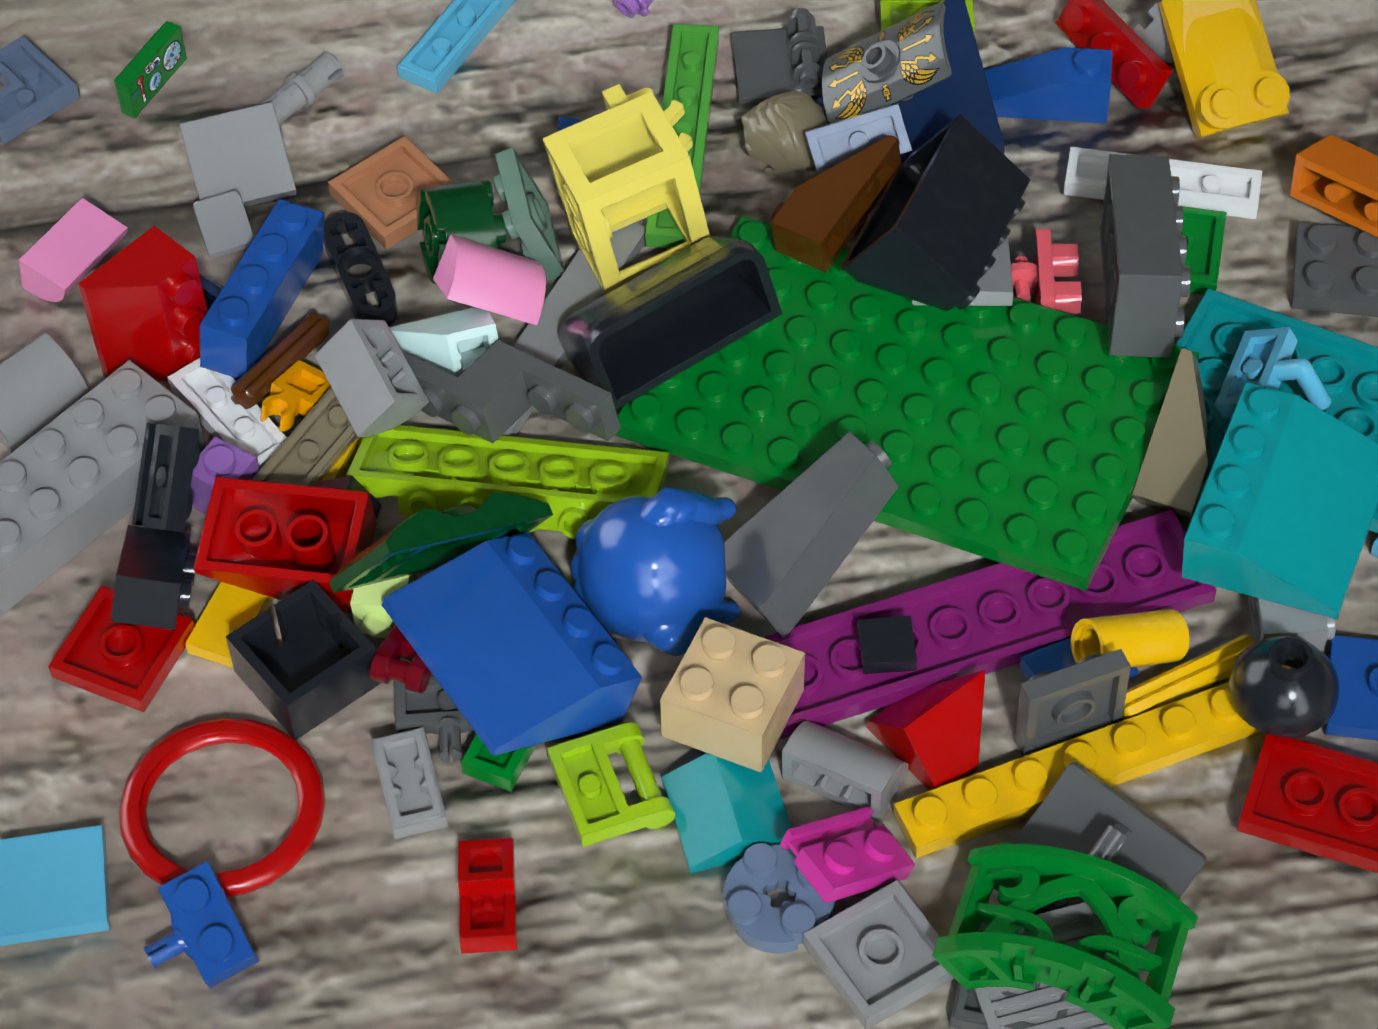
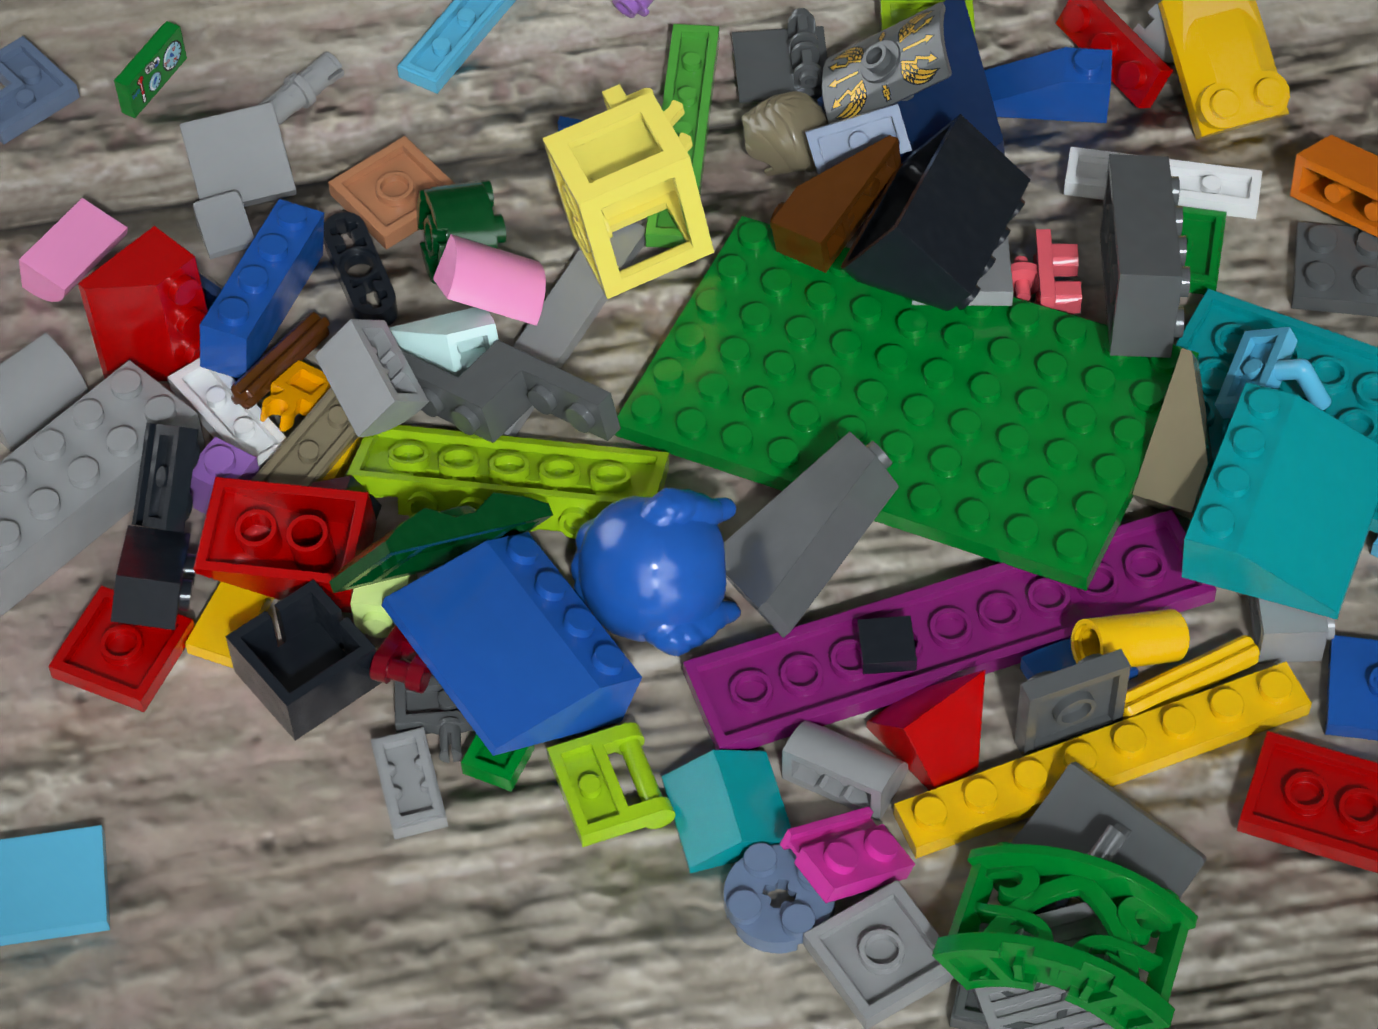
red wedge [119,718,326,897] -> none
blue plate [144,861,260,988] -> none
red slope [458,838,517,954] -> none
sand green plate [494,147,565,282] -> none
black windscreen [559,236,782,410] -> none
tan brick [660,617,805,773] -> none
black piece [1229,636,1339,737] -> none

